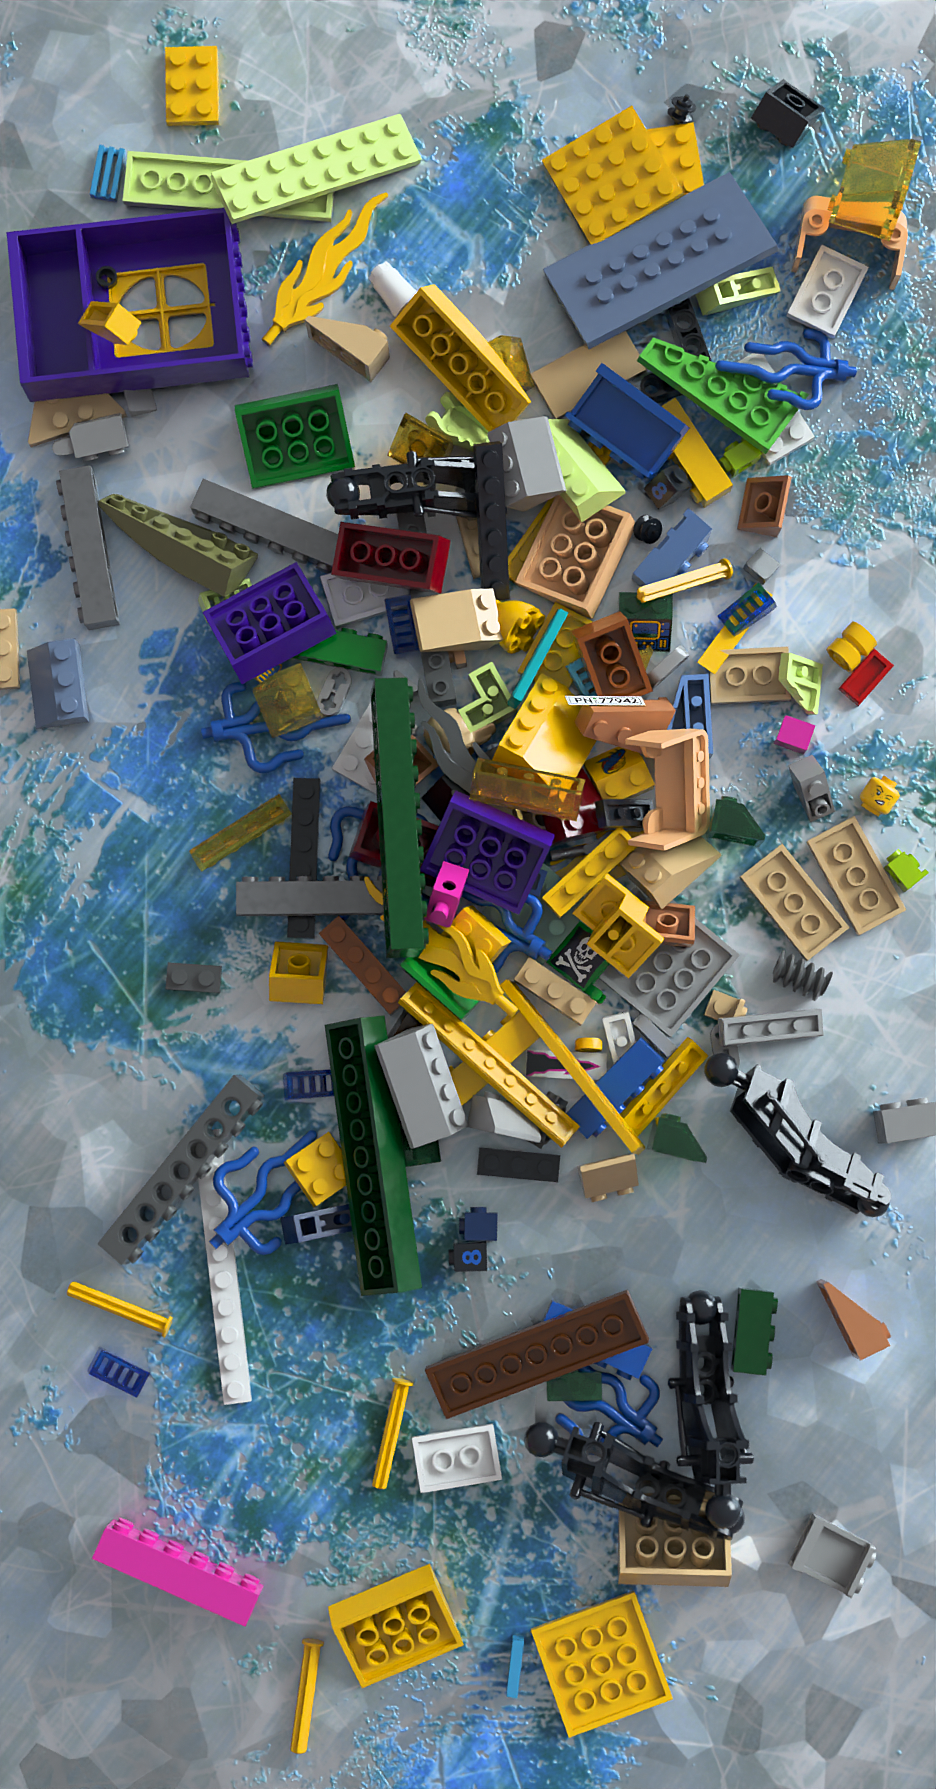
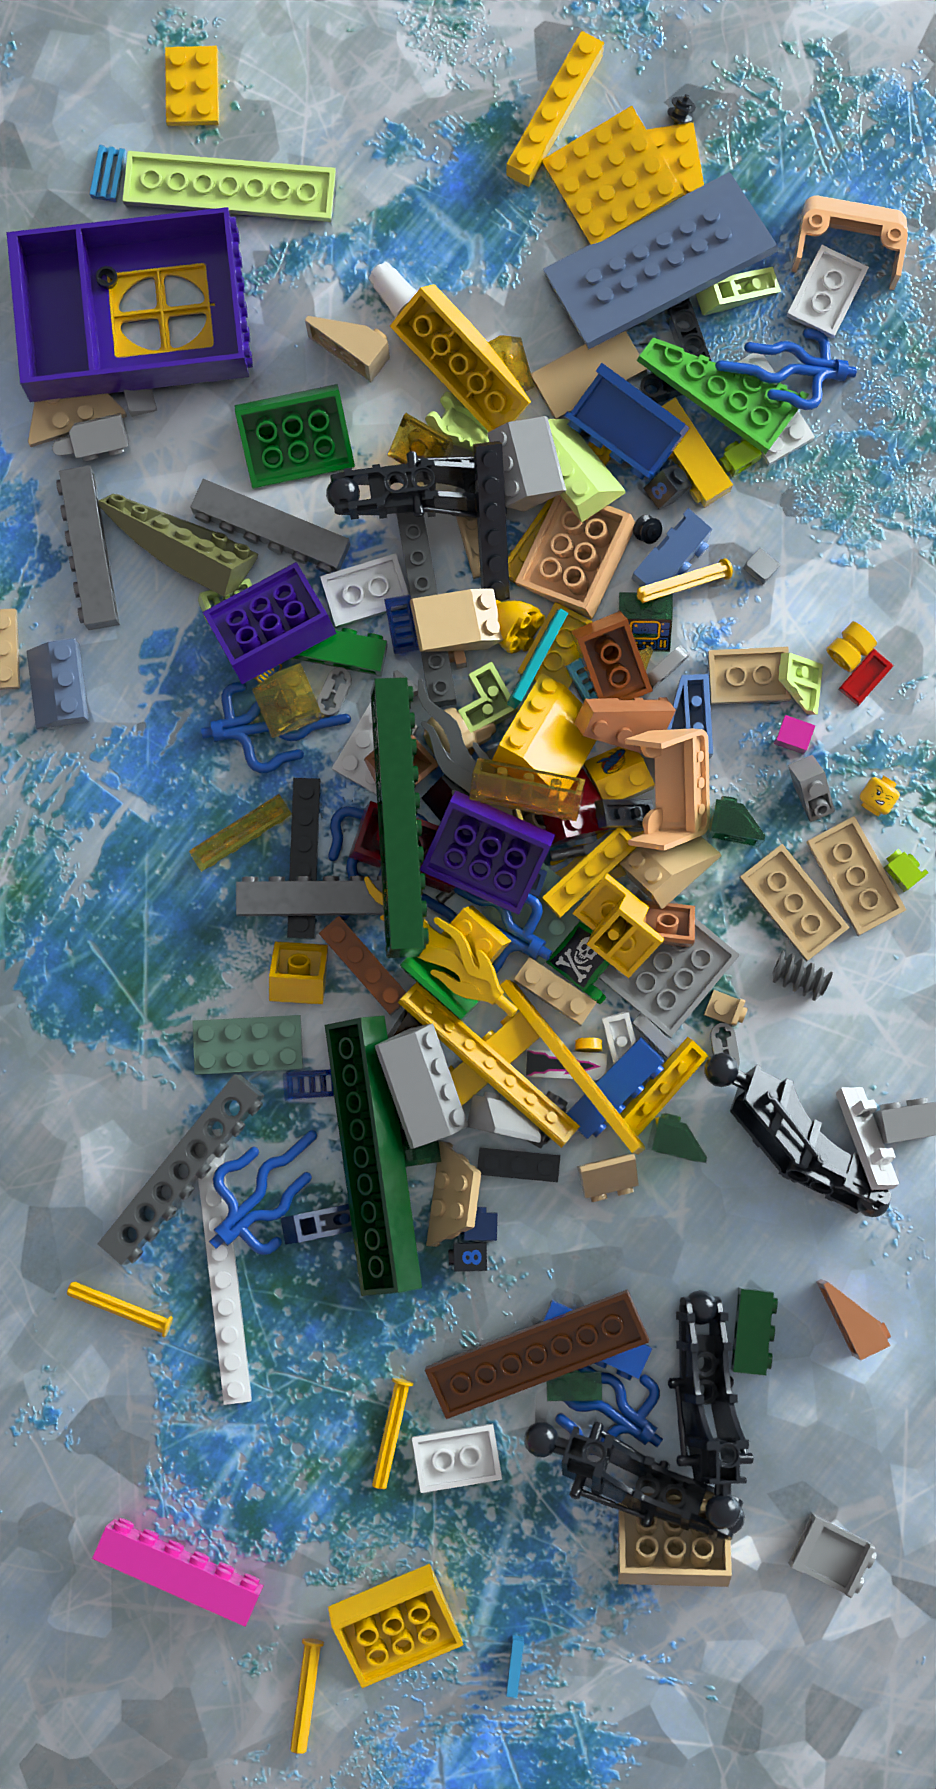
yellow slope [78,301,141,345] -> none
clear blue slope [87,1347,150,1398] -> none
dark grey plate [166,962,222,993] -> none
yellowish green plate [210,114,422,224] -> none
yellow piece [262,193,388,346] -> none
yellow plate [283,1132,346,1207] -> none
dark red brick [331,522,451,594] -> none
dark pink torso [424,861,469,928] -> none
yellow plate [531,1591,673,1738] -> none
white sticker [565,696,646,706] -> none
yellow sticker [697,583,772,674] -> none
slope [717,583,777,637] -> none
light grey tile [718,1009,824,1046] -> none
nougat slope [737,475,792,537] -> none
black slope [751,79,825,148] -> none
clear yellow windscreen [827,139,921,241] -> none
none -> sand green plate [192,1015,303,1075]
none -> tan wing [426,1141,481,1247]
none -> yellow brick [506,31,604,187]
none -> white hinge [836,1087,899,1190]

